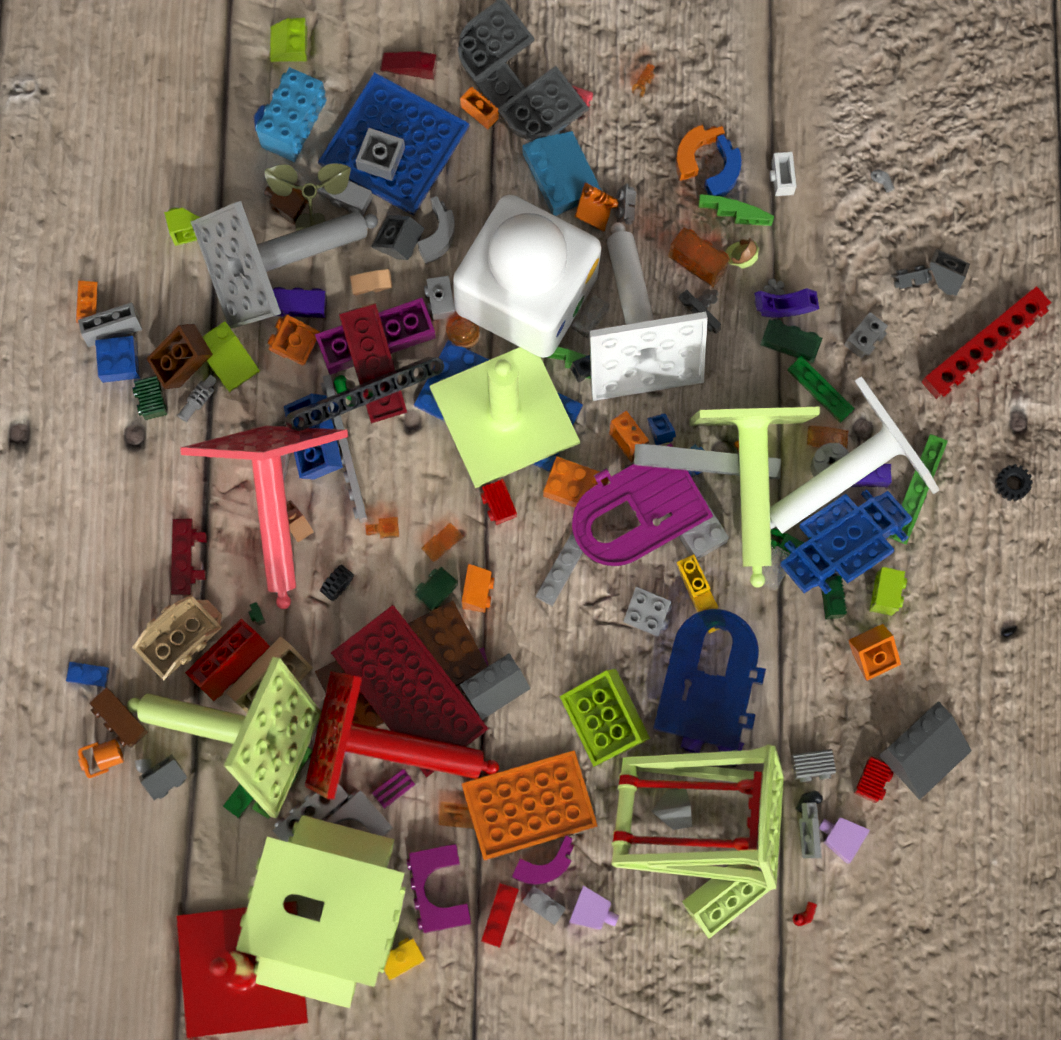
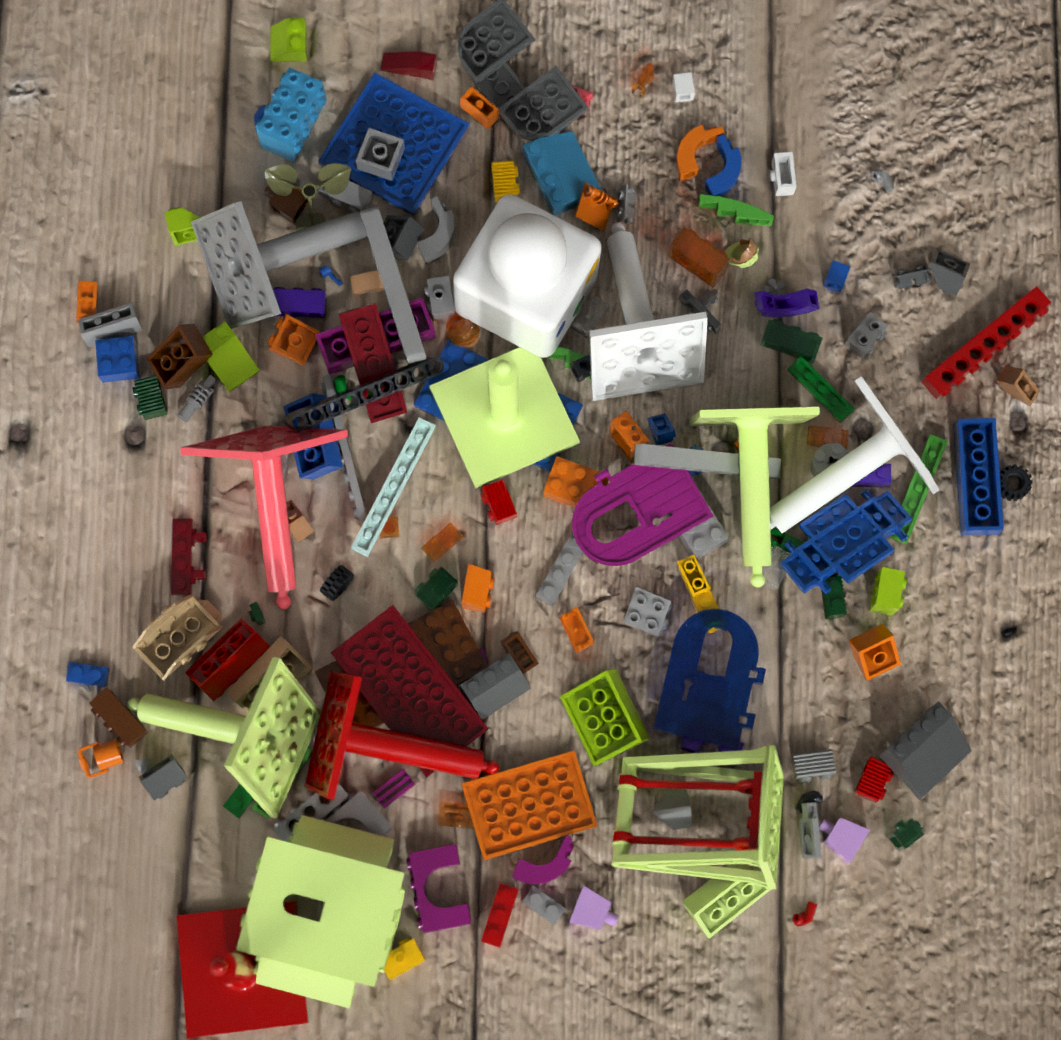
none -> blue hand [319,265,343,286]
none -> light aqua plate [351,417,436,557]
none -> light grey beam [360,206,426,365]
none -> yellow brick [491,160,520,203]
none -> reddish brown slope [500,631,539,674]
none -> orange hinge [559,607,594,653]
none -> white brick [672,72,695,102]
none -> blue brick [823,260,850,293]
none -> clear green brick [887,818,924,852]
none -> blue brick [953,418,1004,536]
none -> medium nougat slope [996,366,1040,406]

